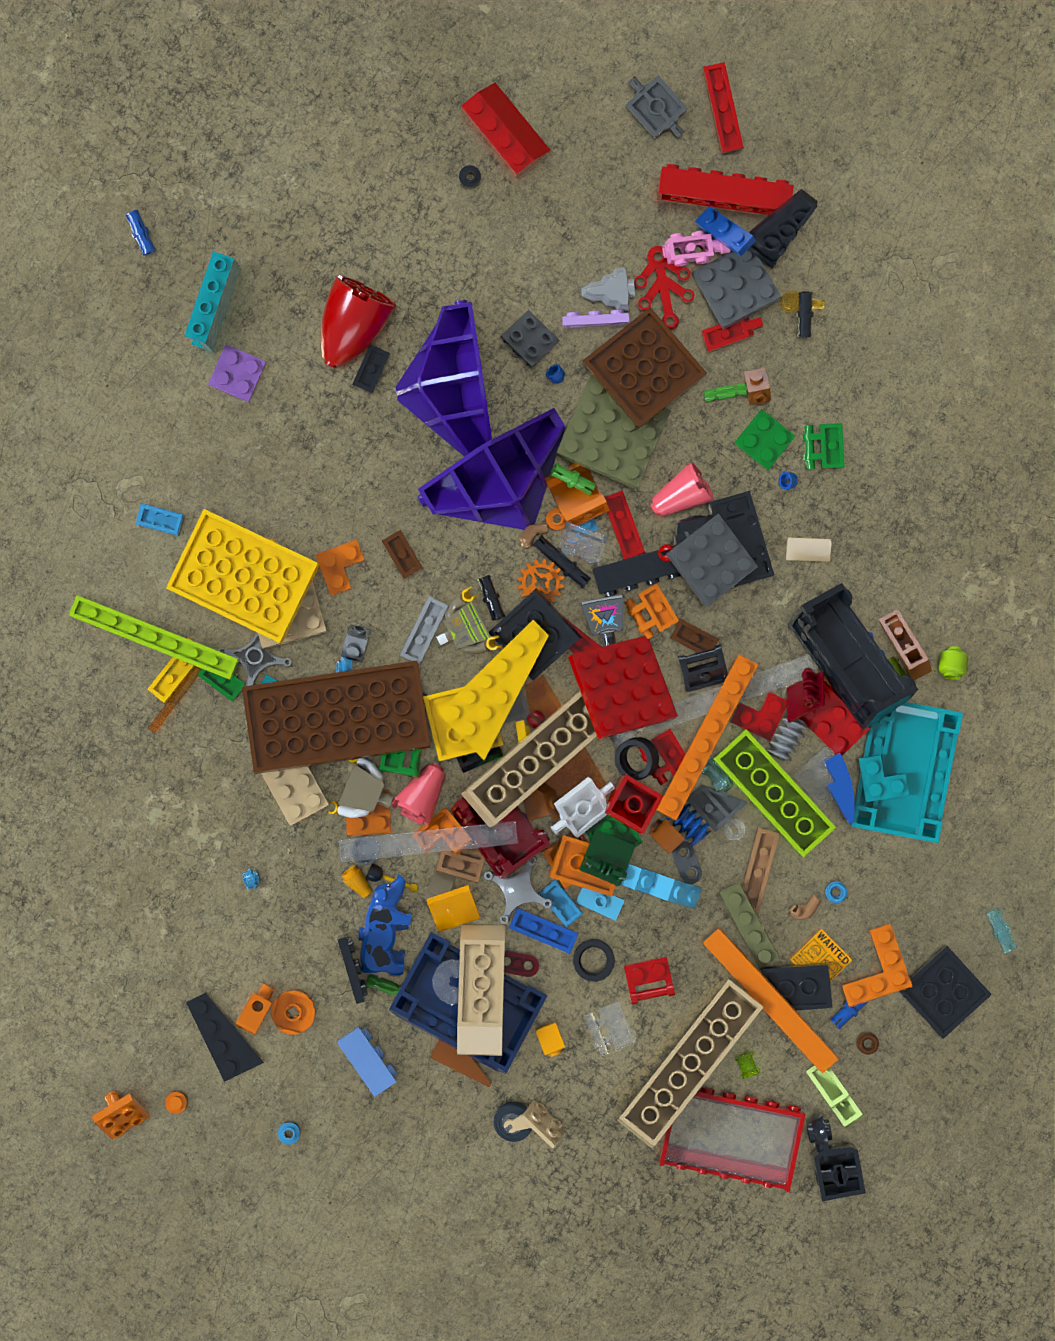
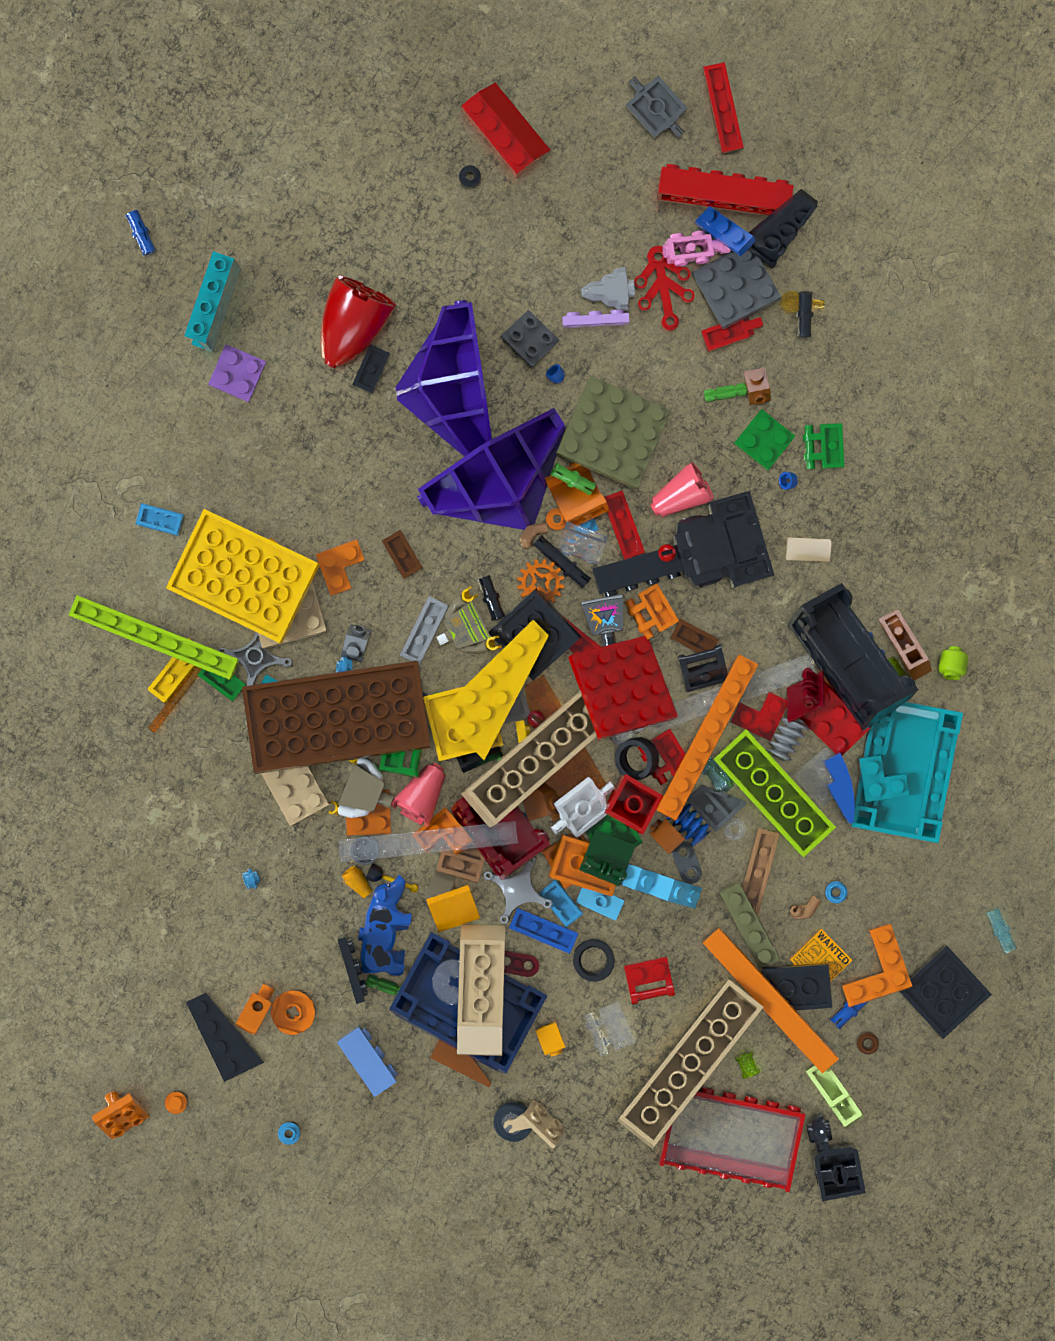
reddish brown plate [582,307,707,429] -> none
dark grey plate [666,514,758,607] -> none

